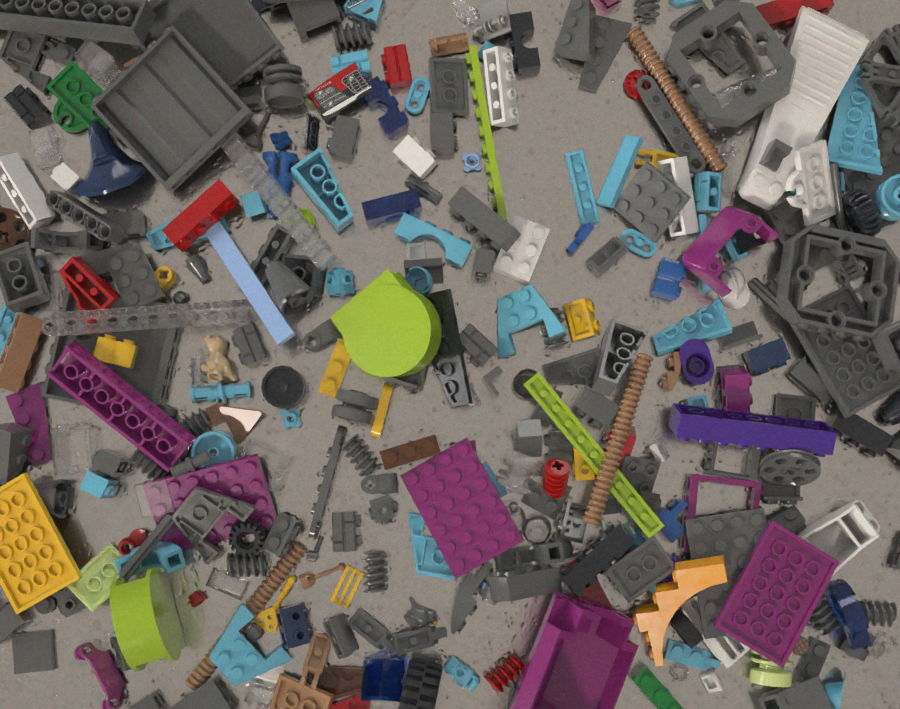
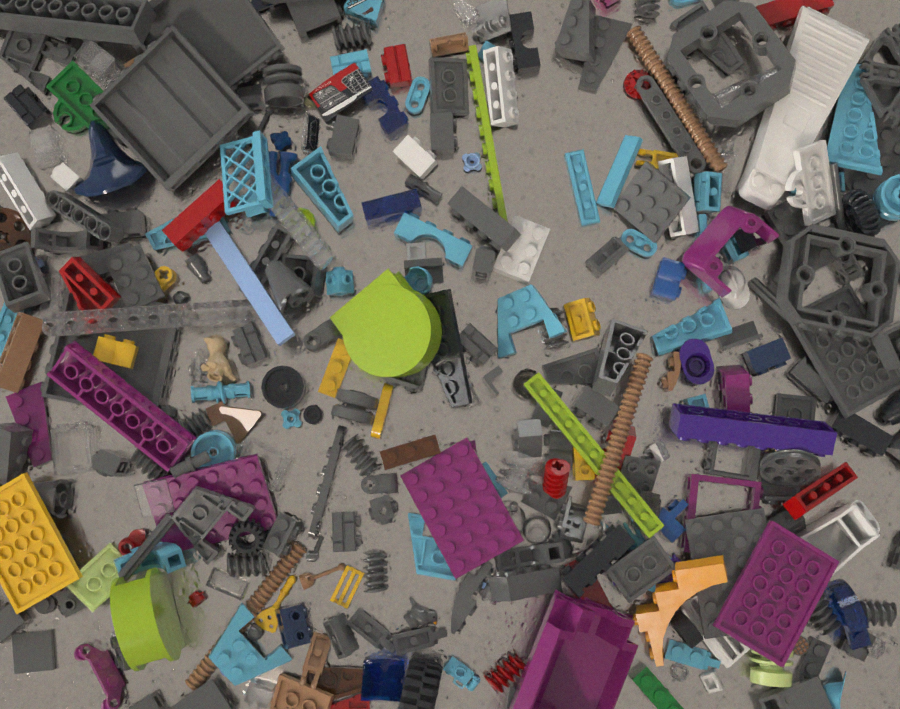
medium azure brick [79,471,119,499] -> none
blue plate [567,223,595,254] -> none
dark grey panel [759,139,792,172] -> none
none -> medium azure fence [220,130,273,215]
none -> black plate [303,405,323,424]
none -> red brick [783,462,858,520]

